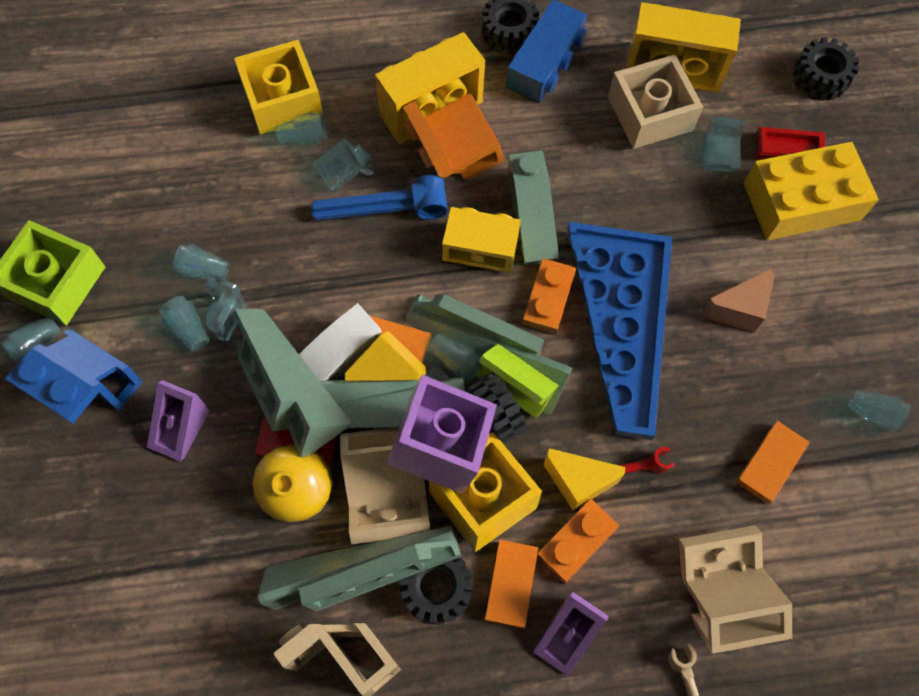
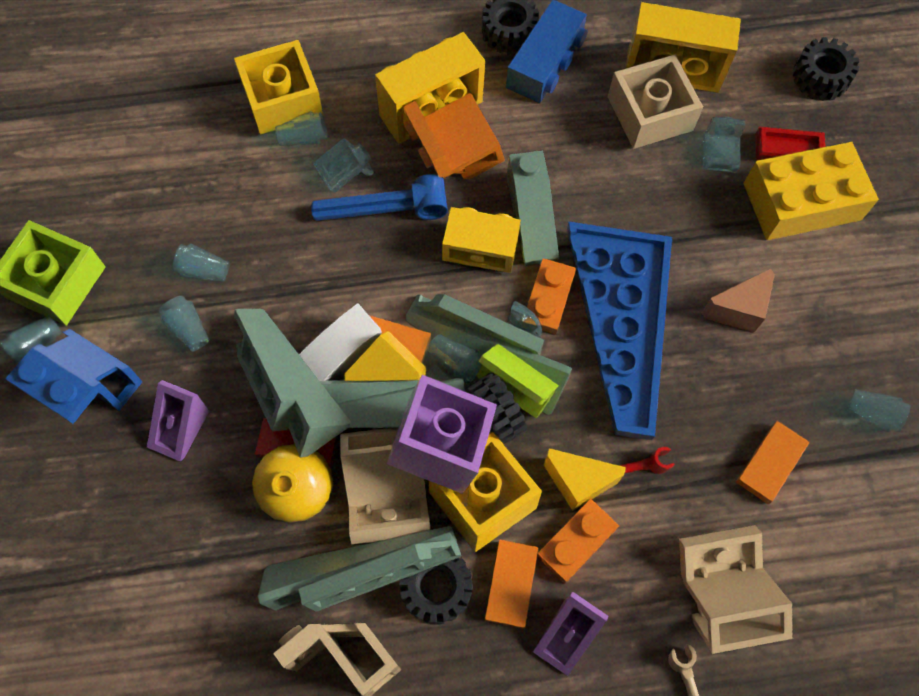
clear light blue bracket [204,279,247,342] -> none
none -> clear light blue tile [507,301,542,338]

